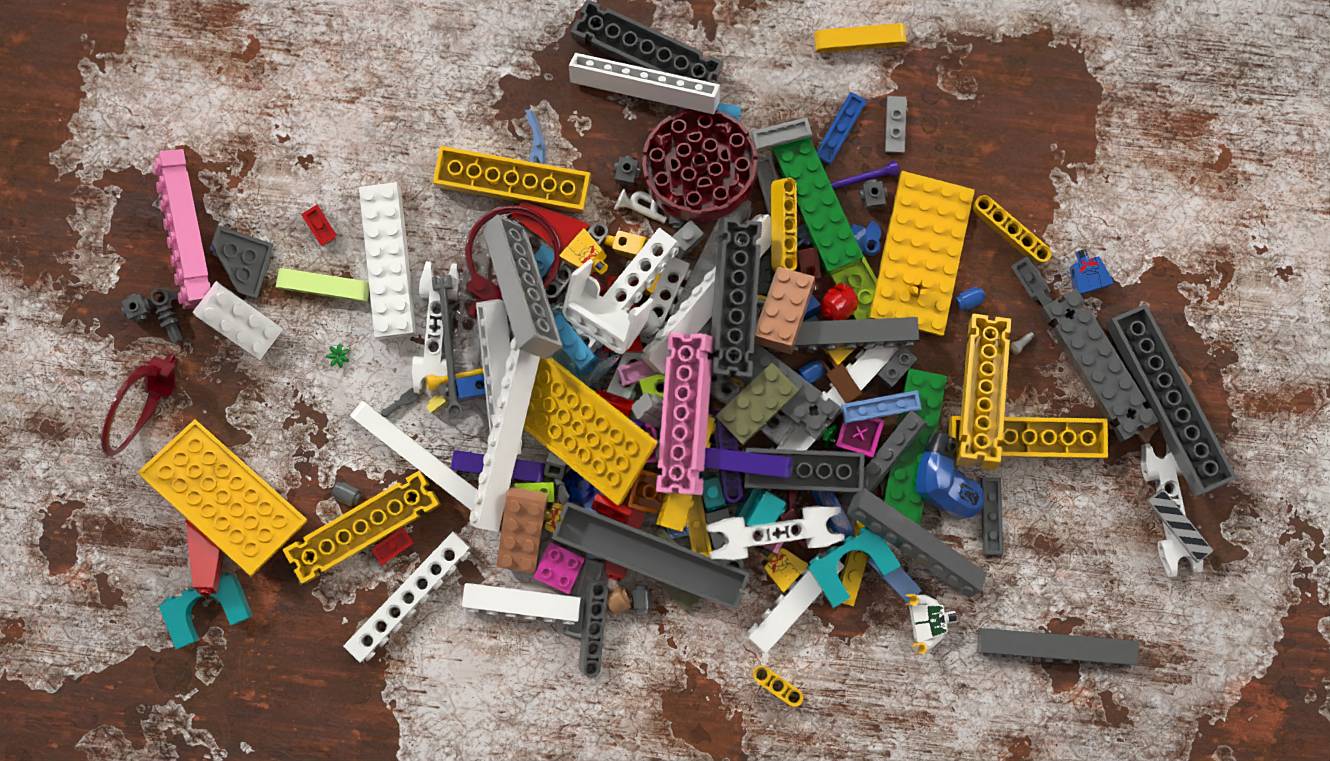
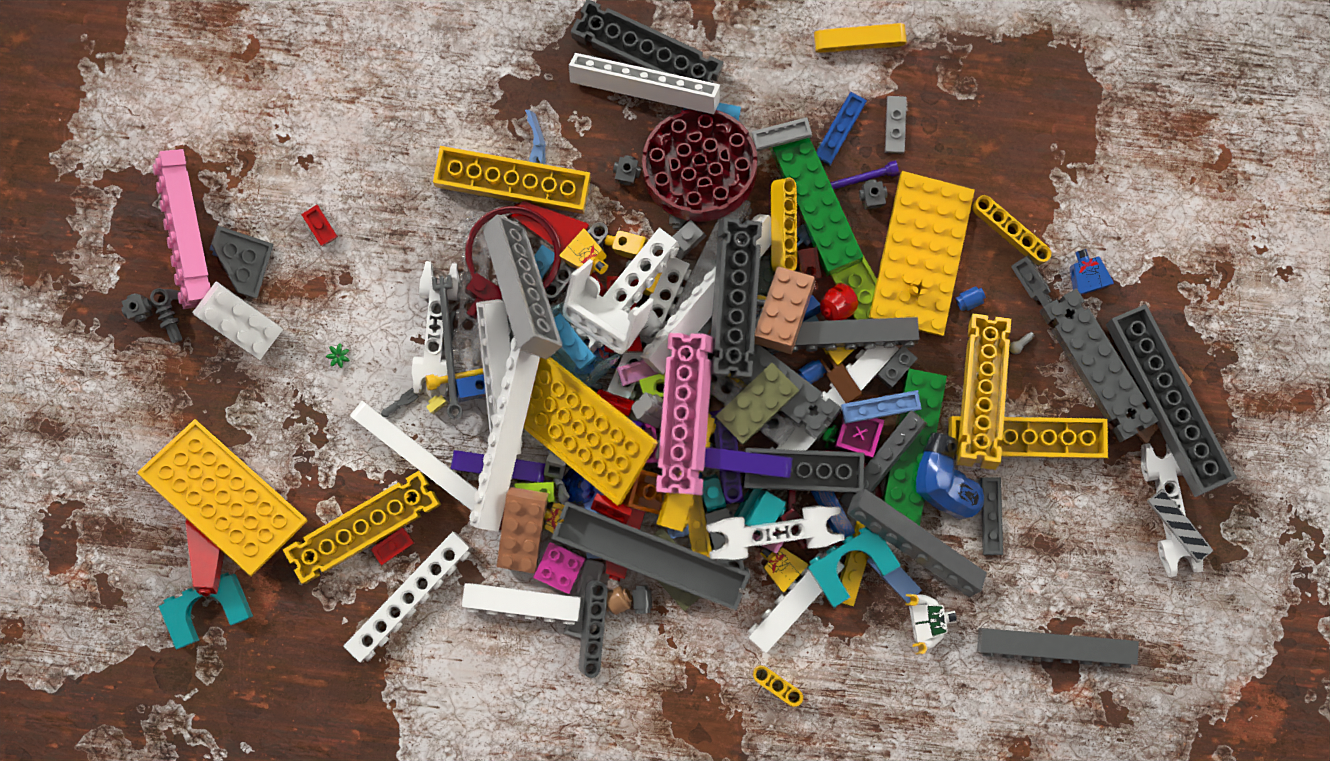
dark red brick [101,354,178,456] -> none
yellowish green beam [276,268,370,302] -> none
dark grey brick [331,482,362,507] -> none
white brick [359,182,417,340] -> none
white piece [614,189,667,224] -> none
light grey plate [757,155,778,215] -> none
blue plate [851,221,881,256] -> none

